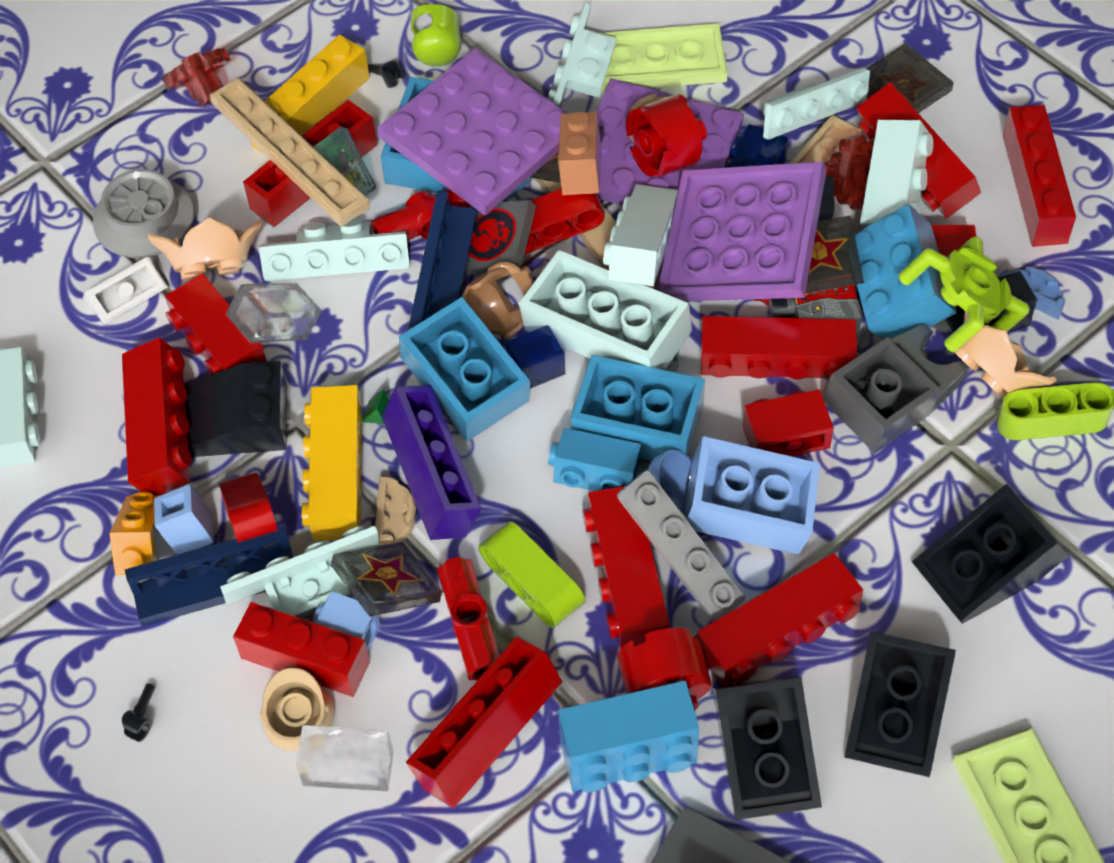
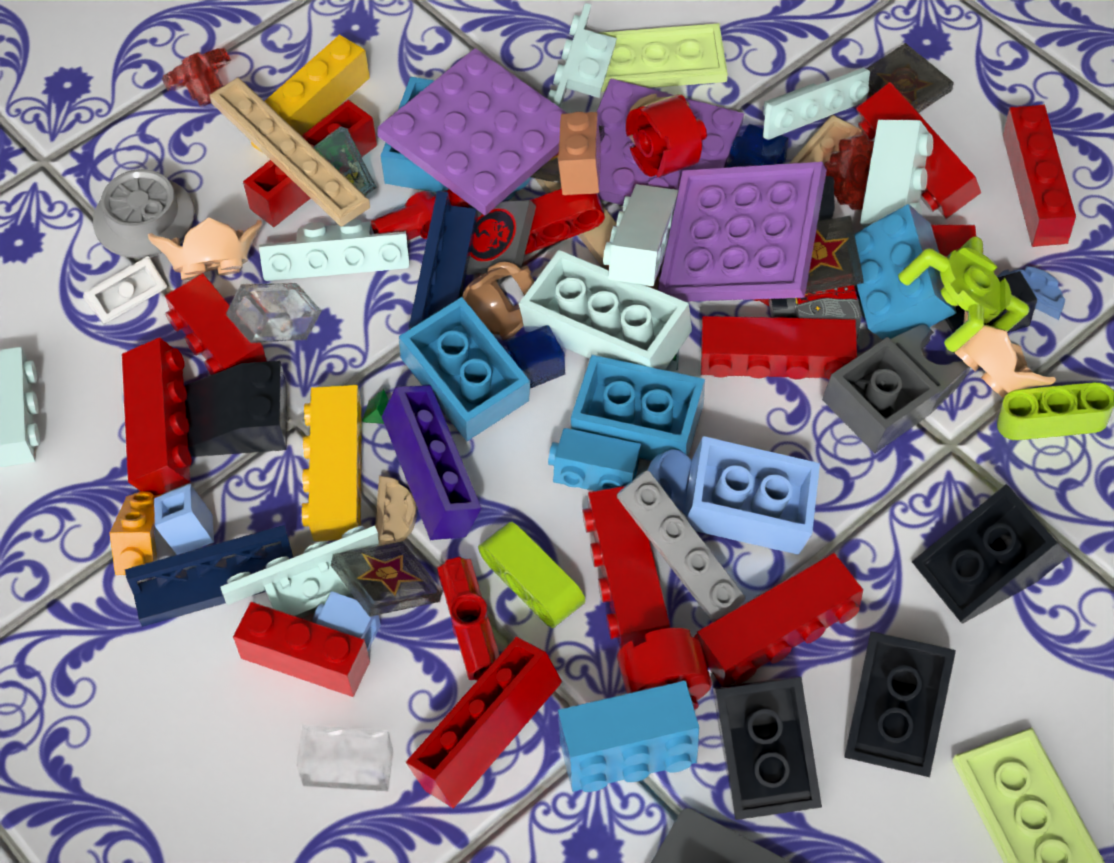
black hand [122,683,155,742] -> none
red beam [218,472,277,543] -> none
tan piece [260,668,334,751] -> none
black hand [367,60,405,88] -> none
lime helmet [411,4,461,67] -> none
red brick [742,389,834,457] -> none

